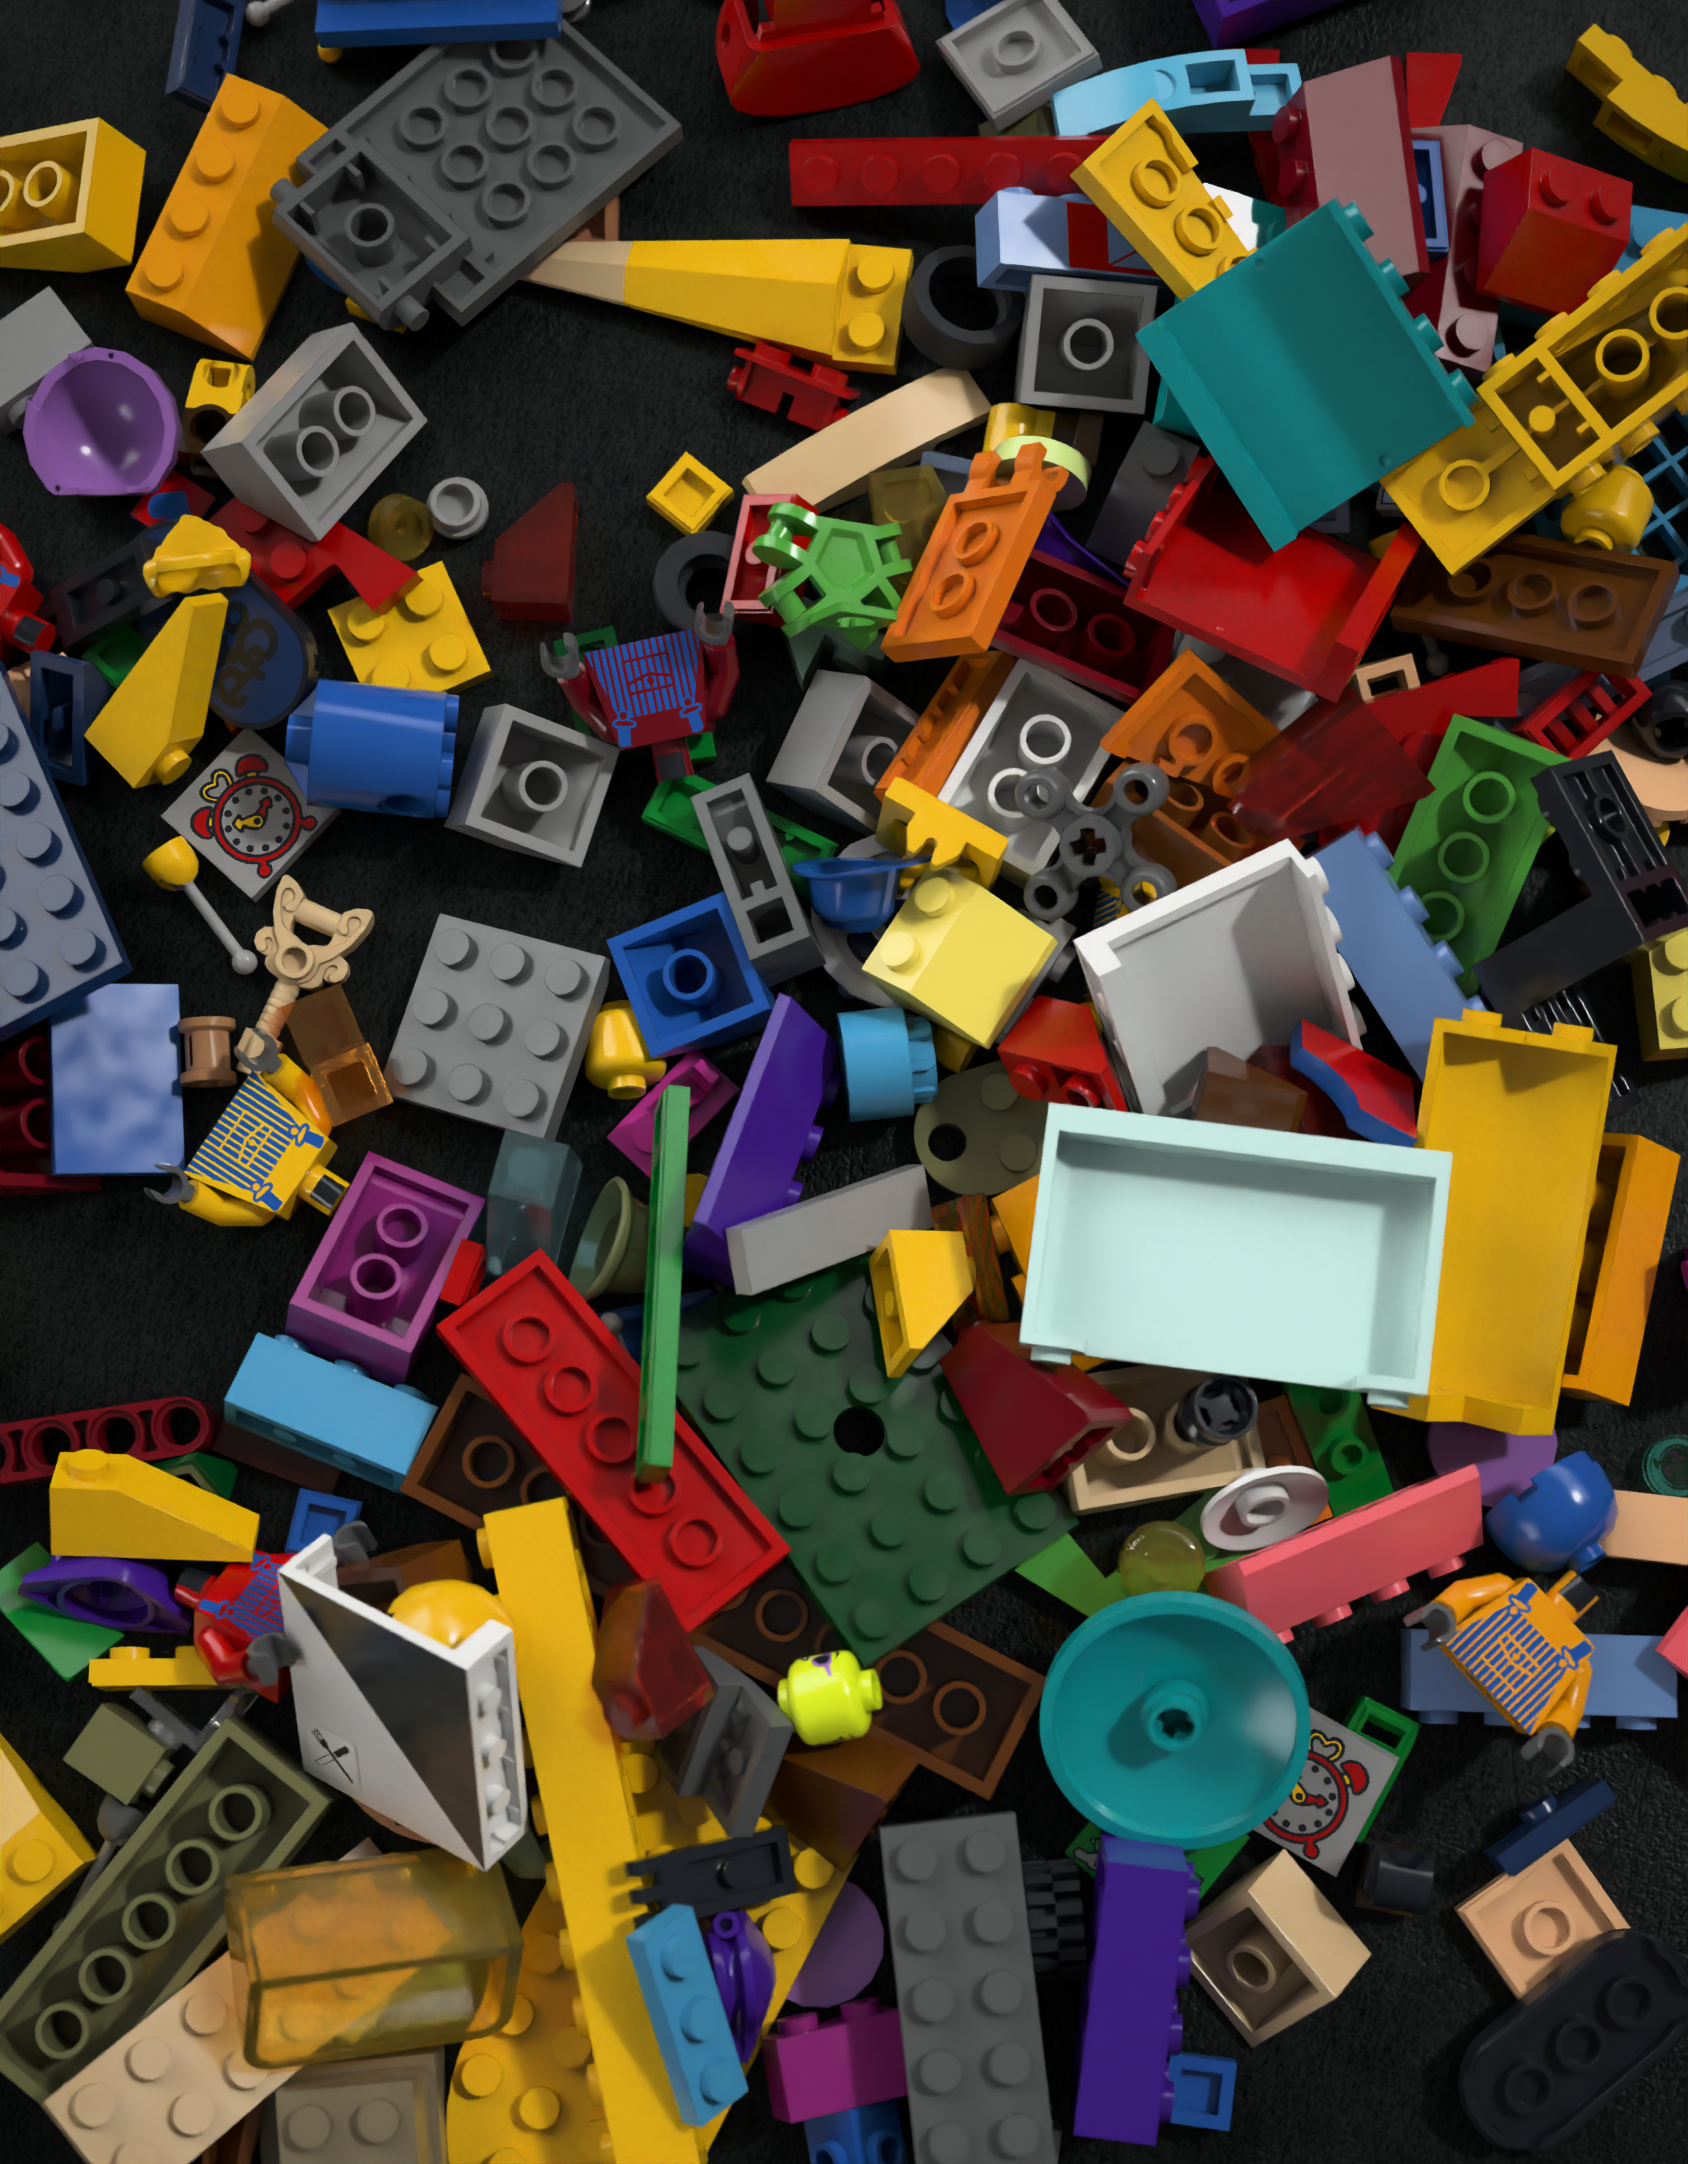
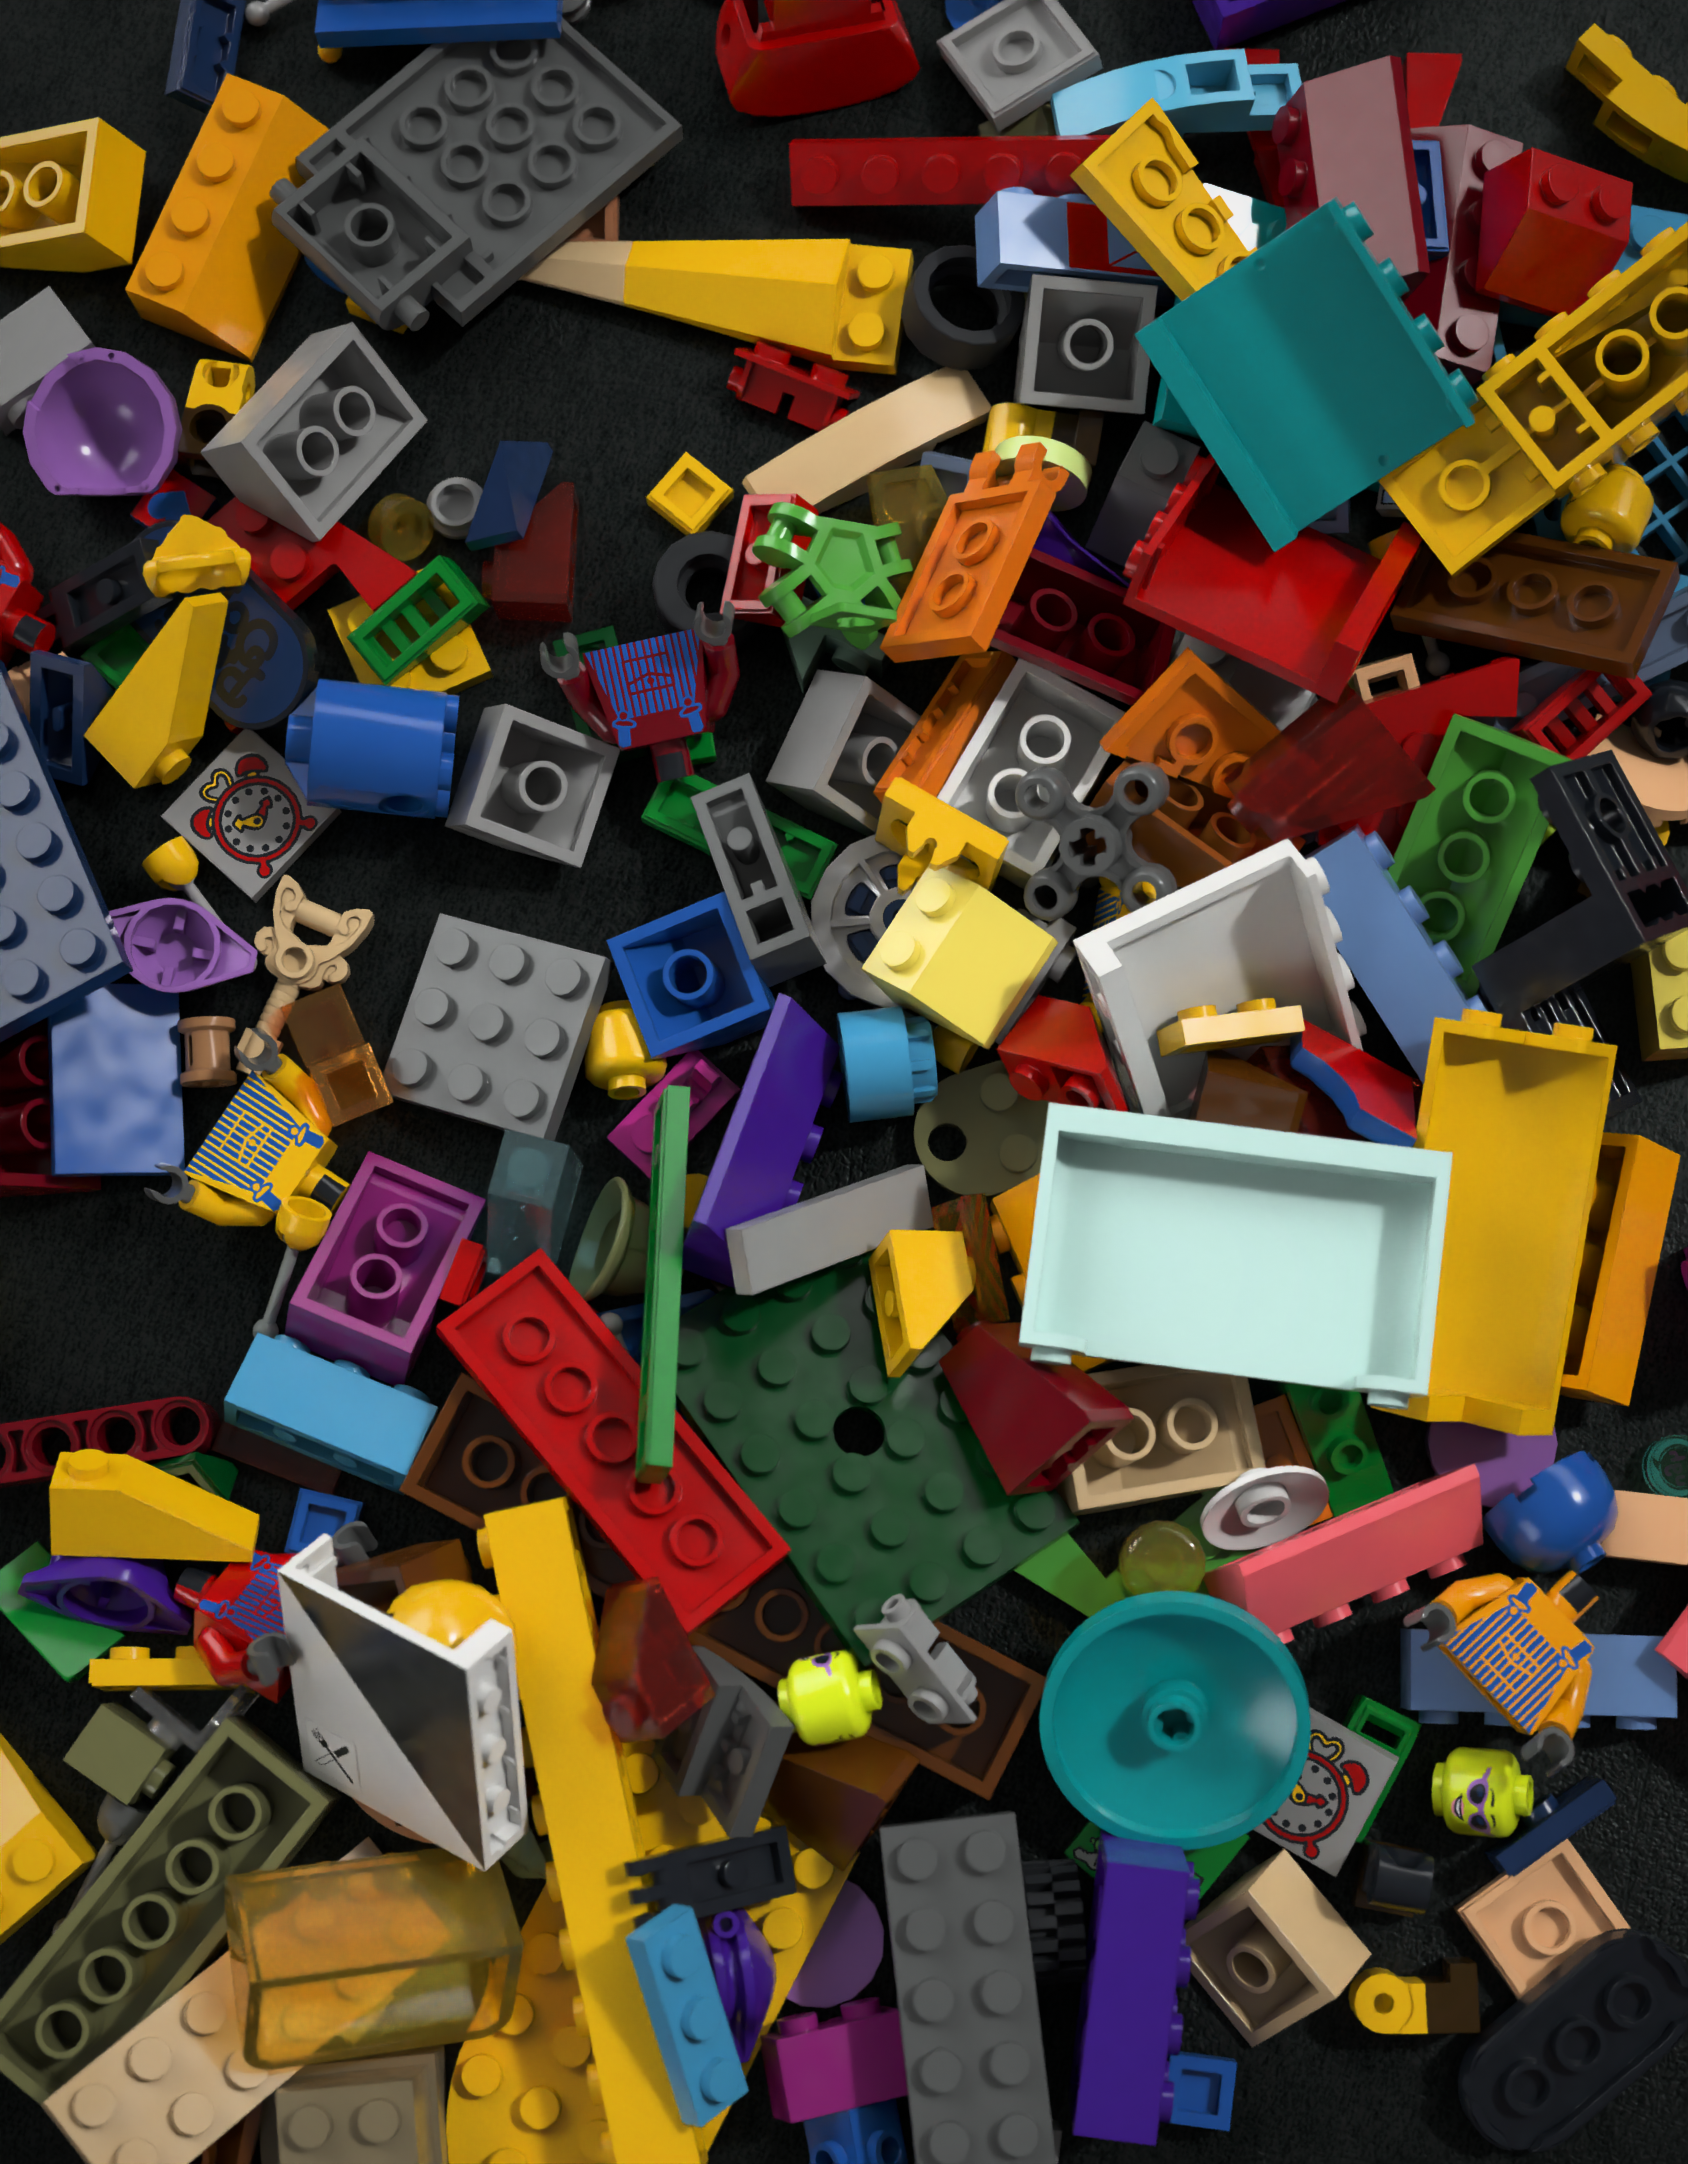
blue piece [792,855,933,933] -> none
black wheel [1177,1374,1259,1449] -> none
none -> medium lavender hat [109,898,258,993]
none -> yellow hinge [253,1196,332,1339]
none -> green slope [346,555,490,686]
none -> dark blue slope [465,441,553,551]
none -> light grey hinge [853,1594,978,1724]
none -> yellow plate [1157,998,1305,1057]
none -> leg [1348,1957,1480,2034]
none -> neon yellow head [1432,1747,1534,1838]

